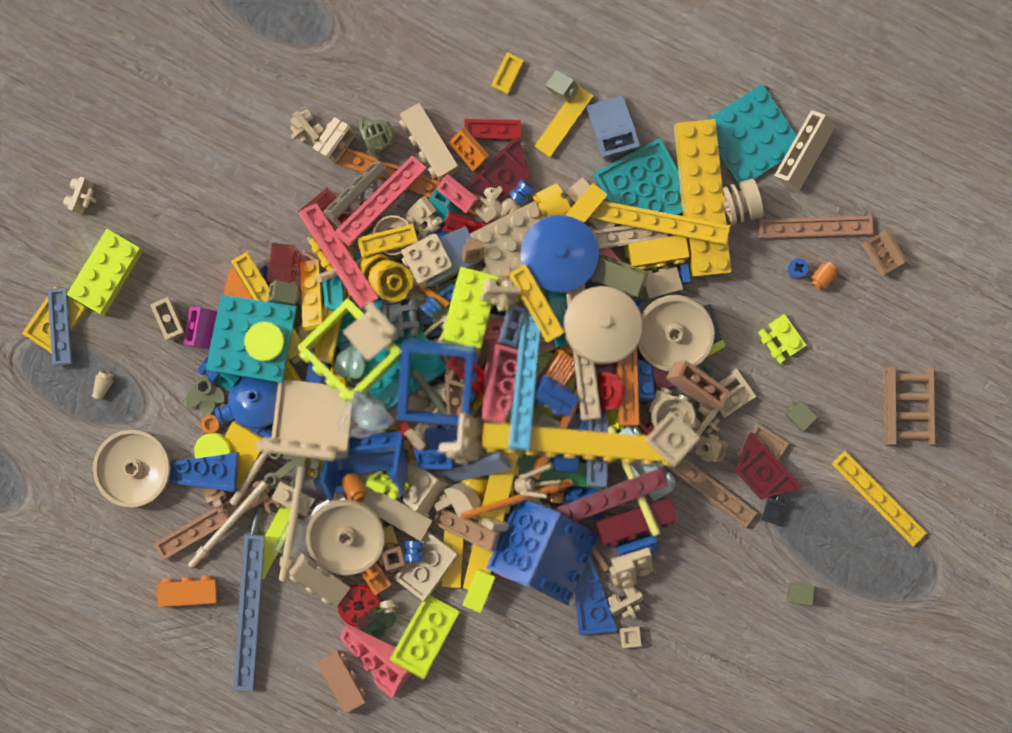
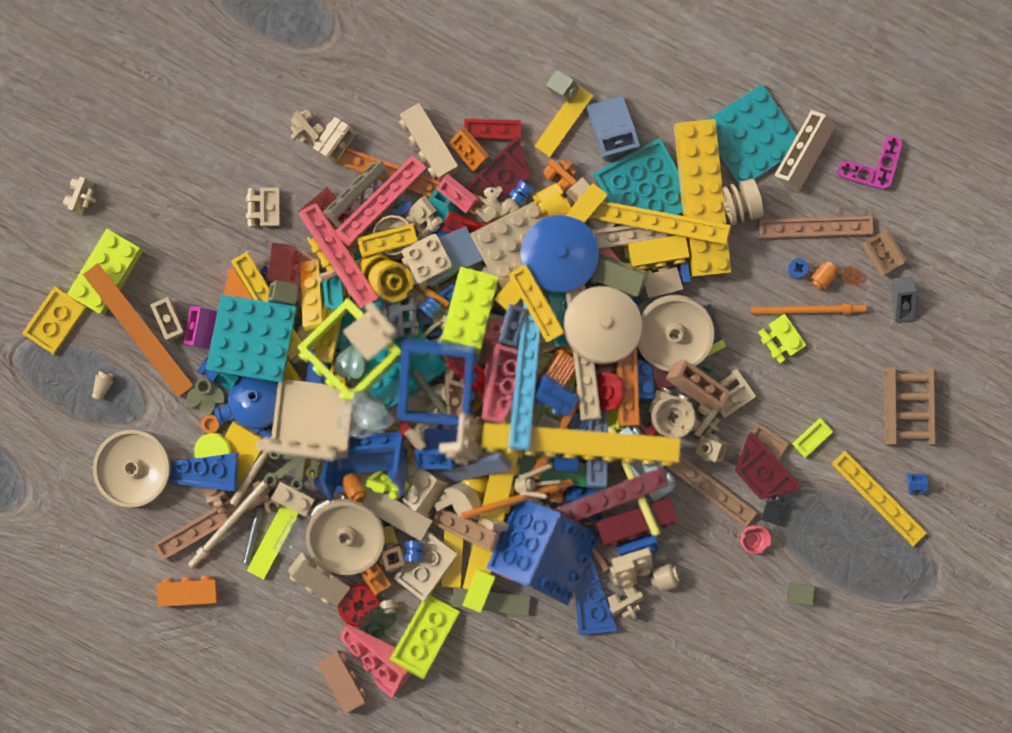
sand blue tile [47,288,73,366] -> none
sand blue plate [233,534,265,691] -> none
neon yellow tile [245,322,284,362] -> none
tan bar [279,466,306,581] -> none
olive piece [359,116,397,161] -> none
medium nougat tile [462,237,484,263] -> none
tan hips [480,279,521,310] -> none
yellow tile [491,52,525,95] -> none
tan plate [620,626,641,648] -> none
tan tile [645,411,701,467] -> none
olive brick [785,401,817,432] -> none
none -> orange tile [82,263,193,397]
none -> tan plate [246,187,280,227]
none -> blue plate [394,200,413,218]
none -> olive tile [452,587,531,616]
none -> orange hips [543,159,577,193]
none -> tan head [651,564,681,592]
none -> coral hair [740,525,771,554]
none -> orange bar [751,303,866,315]
none -> neon yellow tile [792,418,833,458]
none -> dark pink beam [837,135,902,190]
none -> clear orange plate [841,265,860,284]
none -> dark grey slope [891,277,917,322]
none -> blue tile [906,473,929,495]

